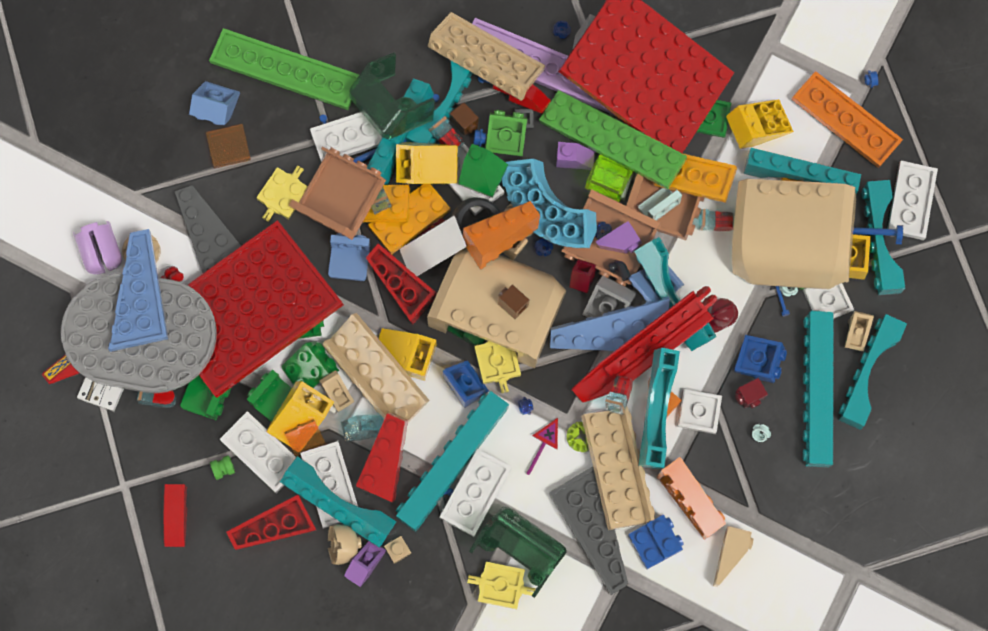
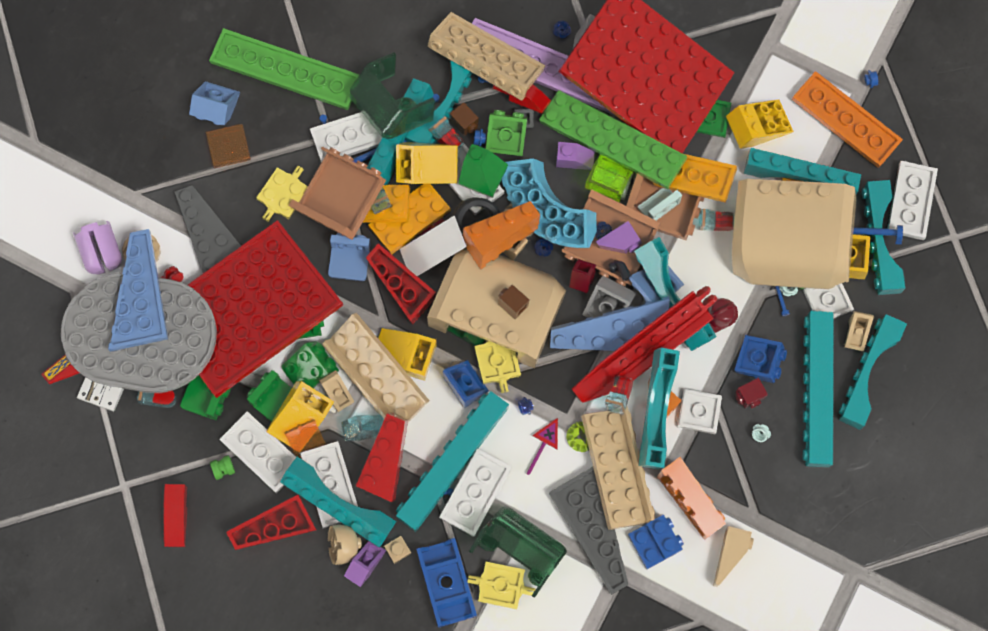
none -> blue piece [417,538,477,628]

